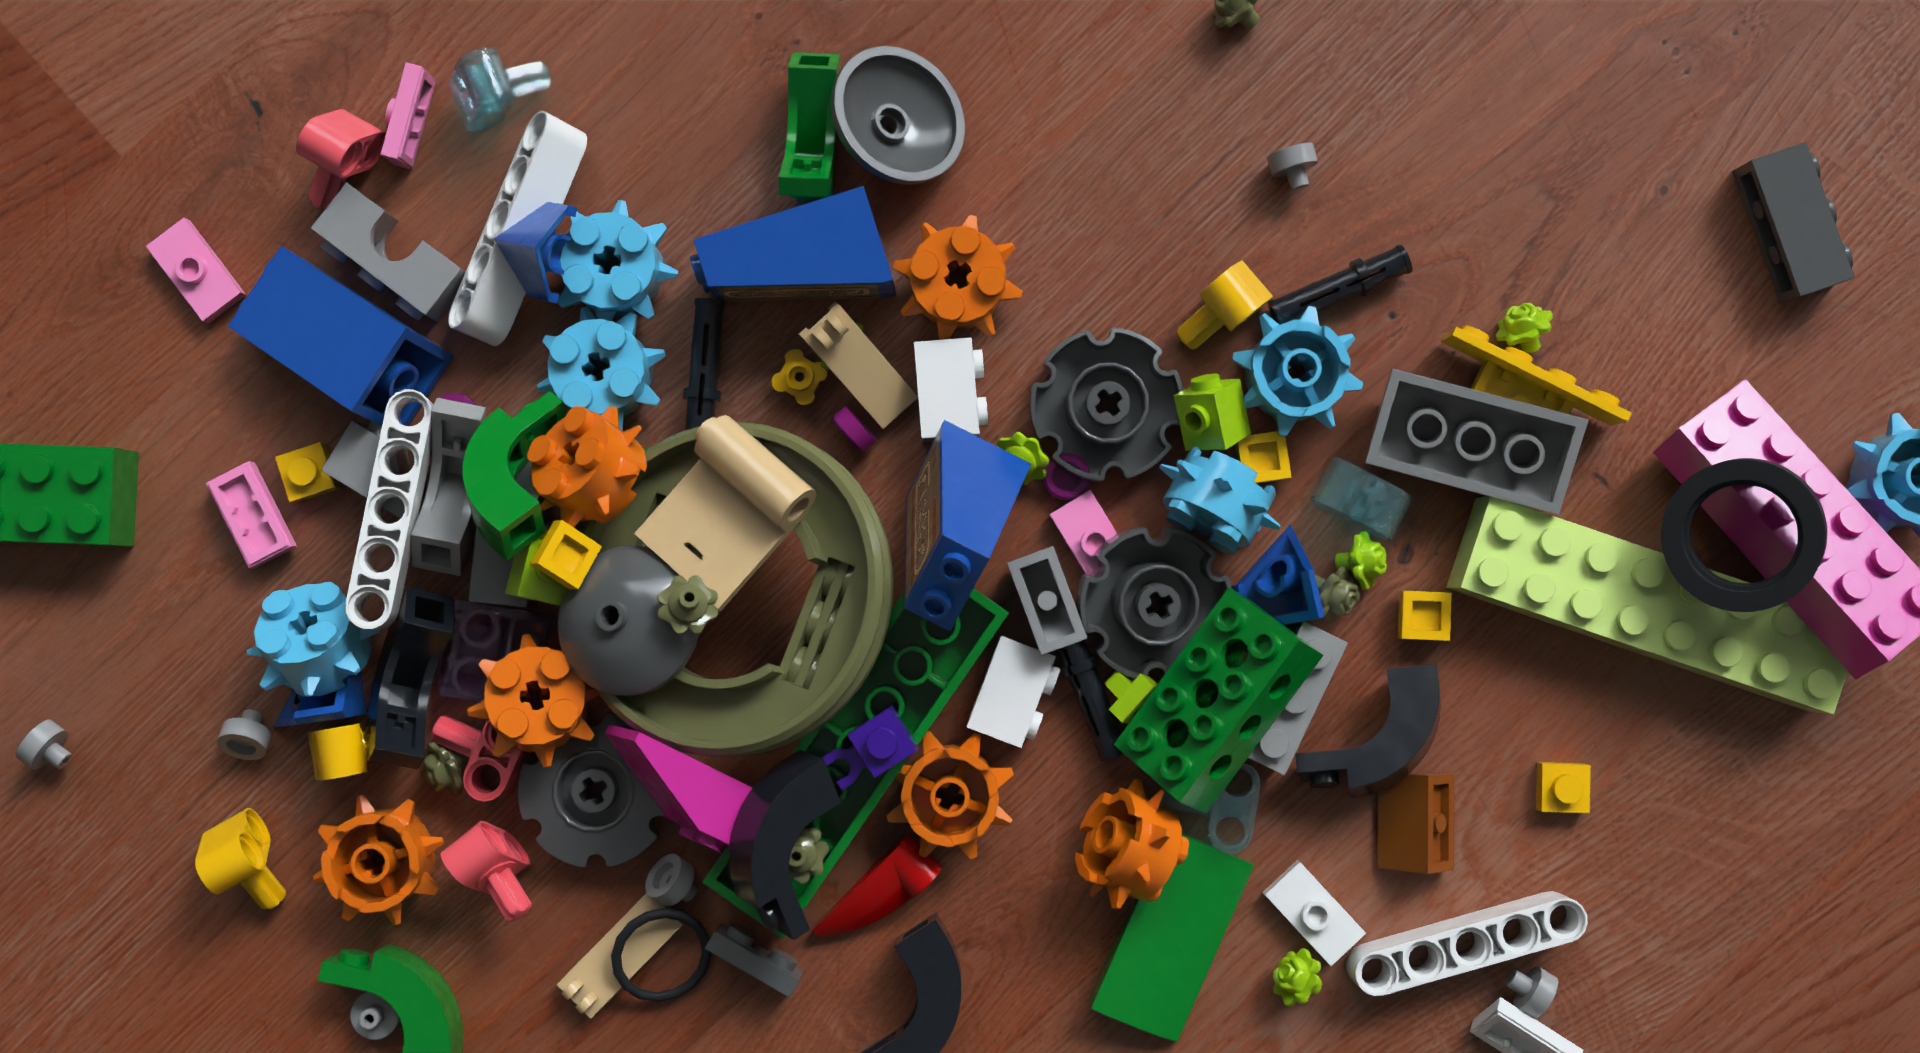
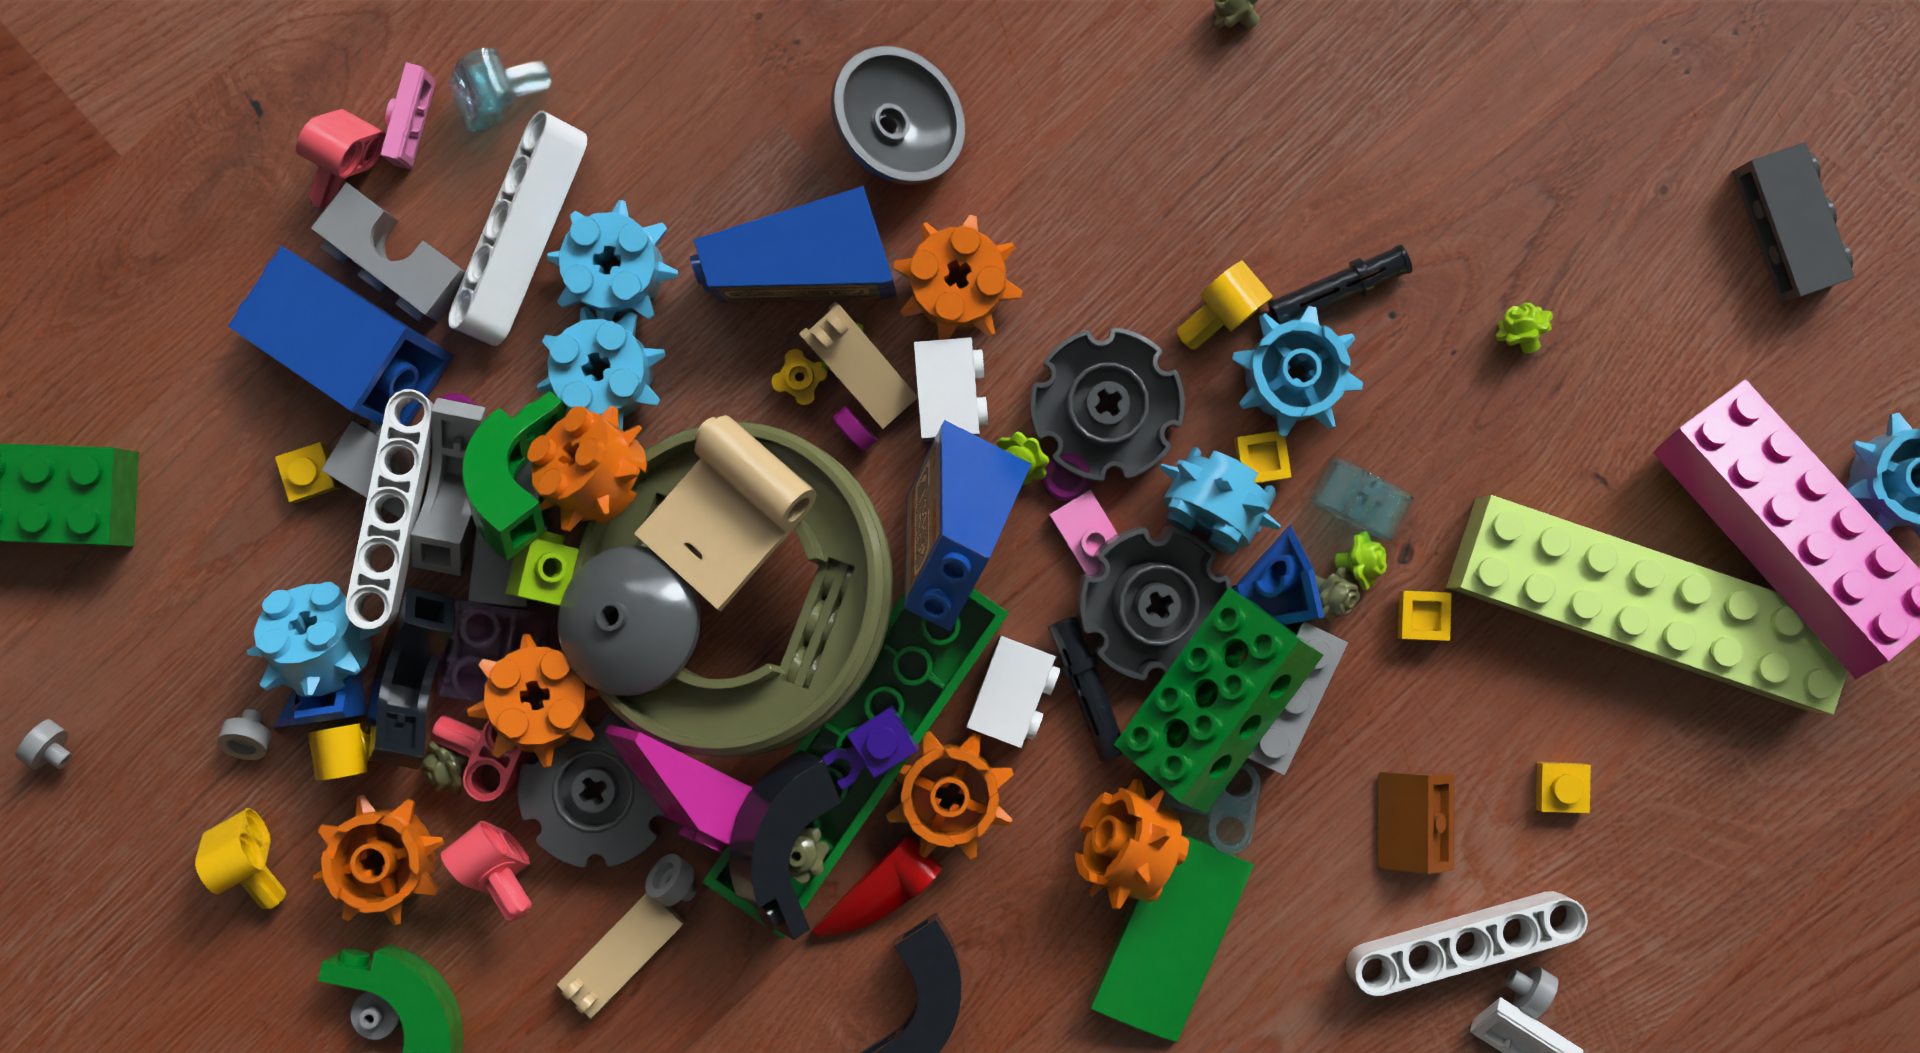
bright pink plate [146,218,246,324] -> none
bright pink plate [206,461,297,569] -> none
blue slope [494,202,577,304] -> none
yellow plate [530,520,602,590] -> none
black piece [611,908,712,1002] -> none
olive plant [657,575,718,635] -> none
black pin [683,298,725,430] -> none
dark grey plate [705,923,803,998] -> none
green arch [778,52,840,202] -> none
light grey slope [1007,546,1088,655] -> none
lime tile [1105,670,1159,724] -> none
lime brick [1174,373,1251,451] -> none
white plate [1262,860,1366,966] -> none
light grey tile [1267,143,1318,191] -> none
lime plant [1273,948,1322,1007] -> none
black arch [1295,664,1441,798] -> none
light grey brick [1365,368,1589,515] -> none
yellow bracket [1440,325,1632,426] -> none
black tyre [1661,458,1828,612] -> none

